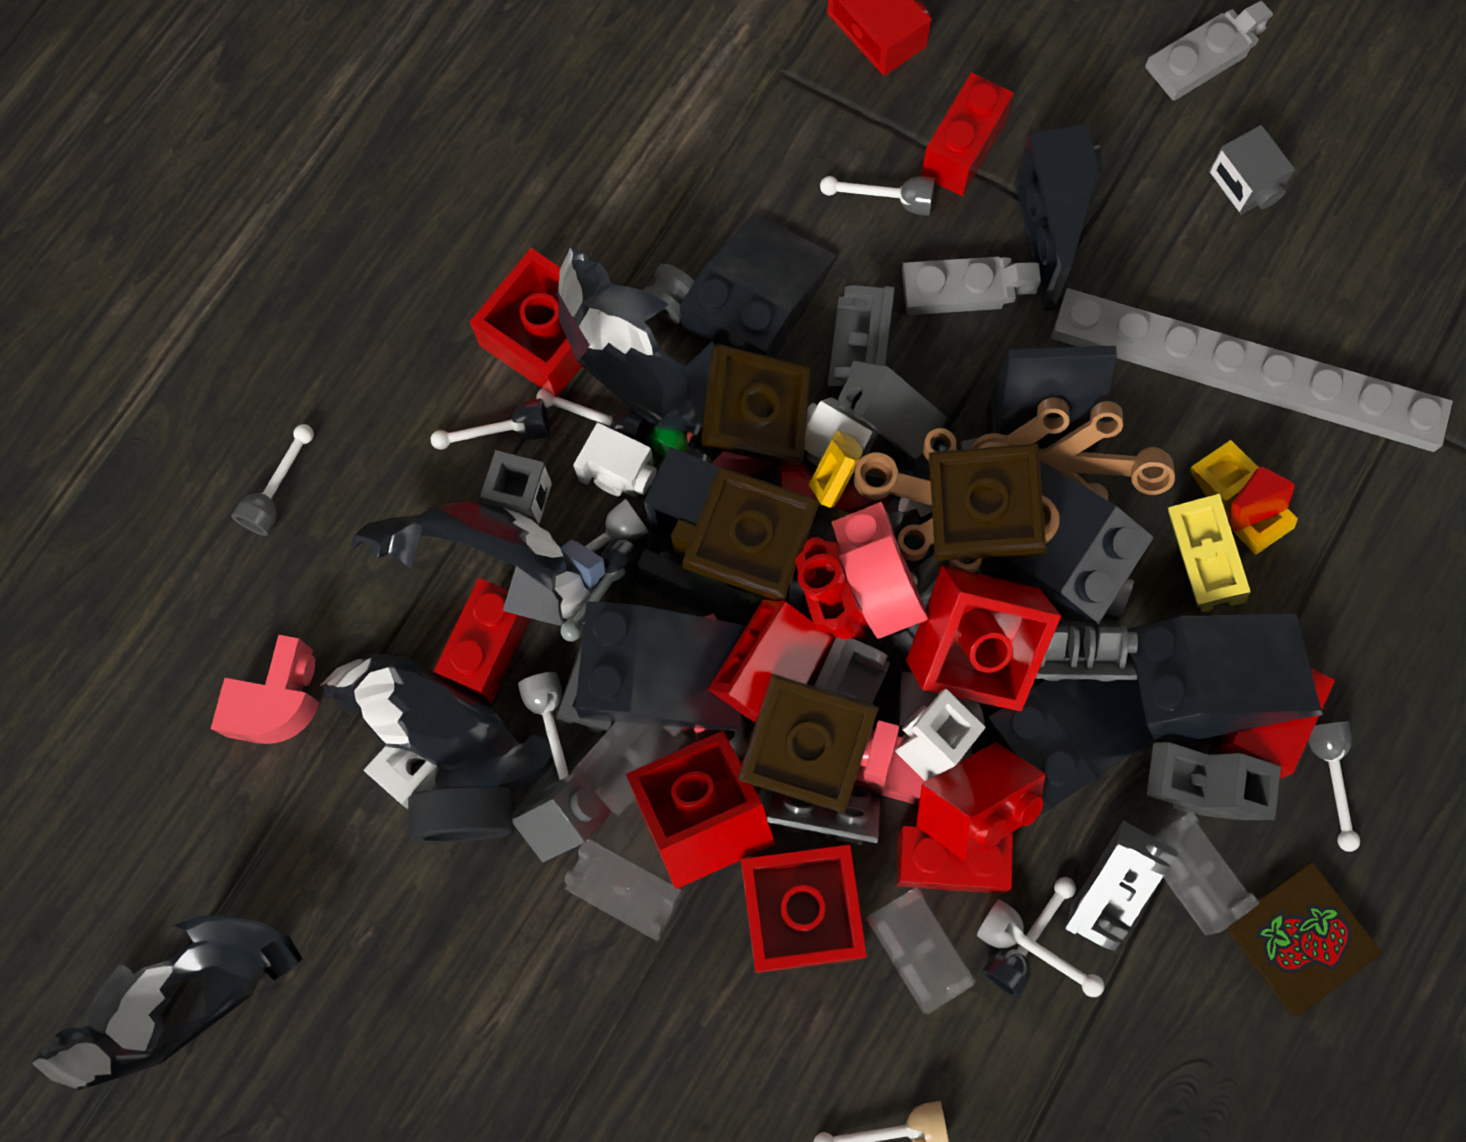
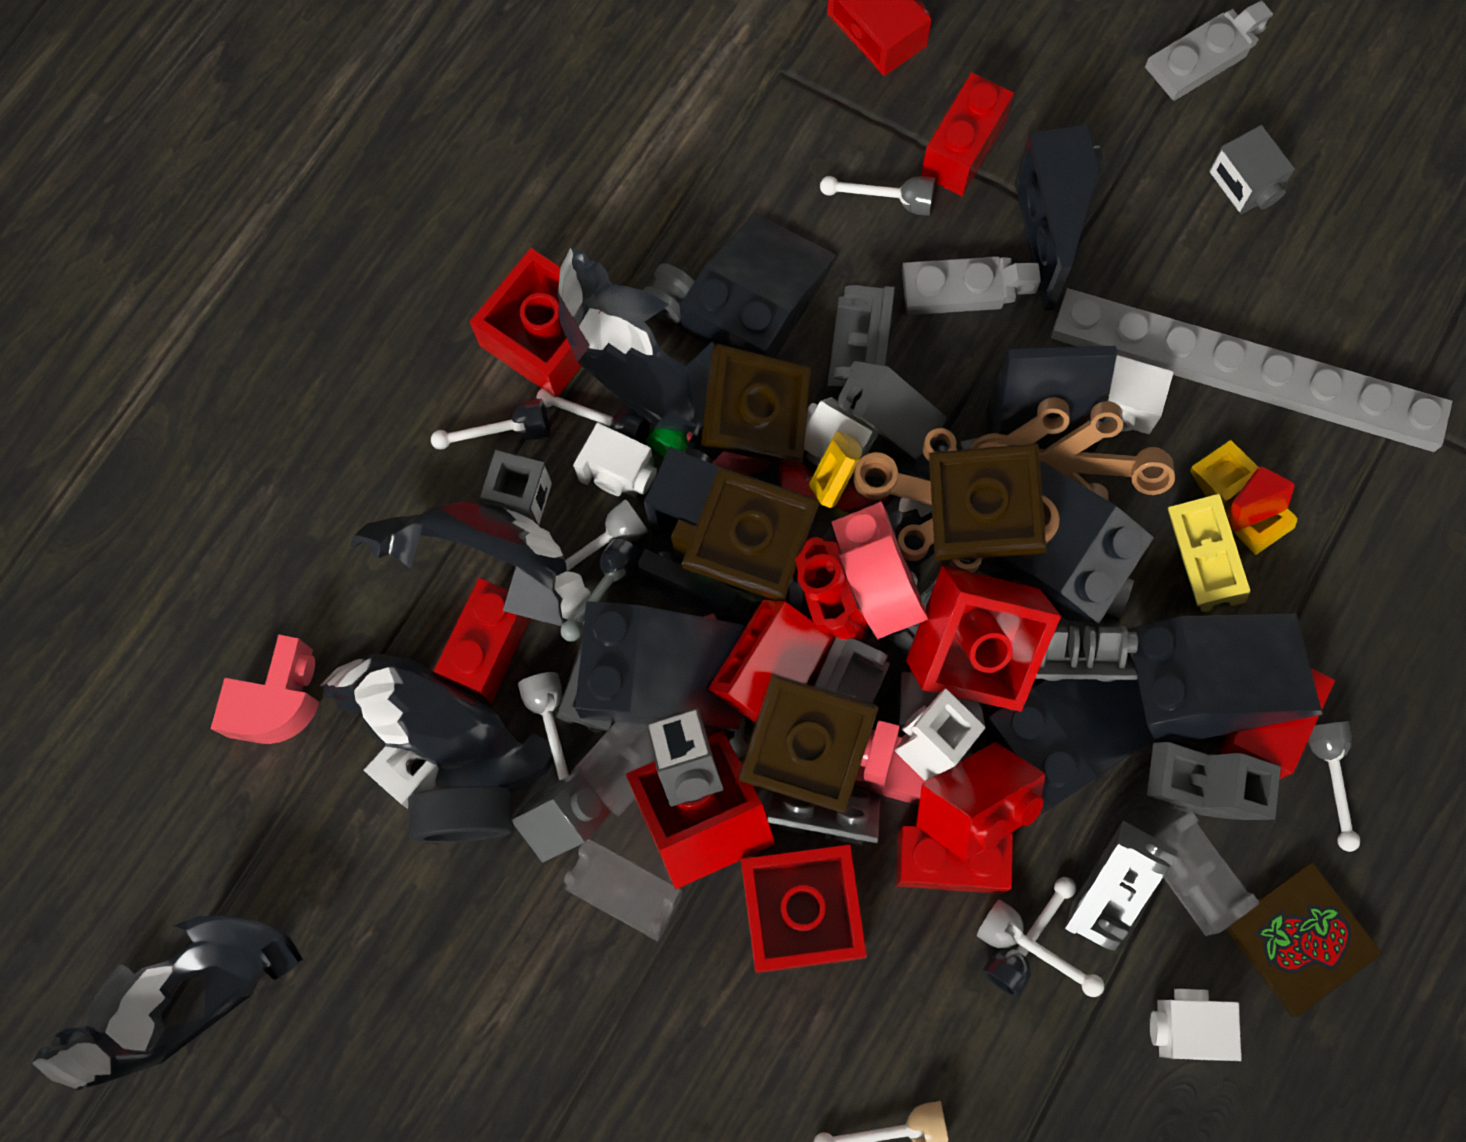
hinge [231,424,314,536] -> none
sand blue tile [560,540,605,590] -> none
clear hinge [866,887,975,1014] -> none
none -> brick [646,708,723,807]
none -> white brick [1104,355,1174,434]
none -> white brick [1150,989,1241,1061]

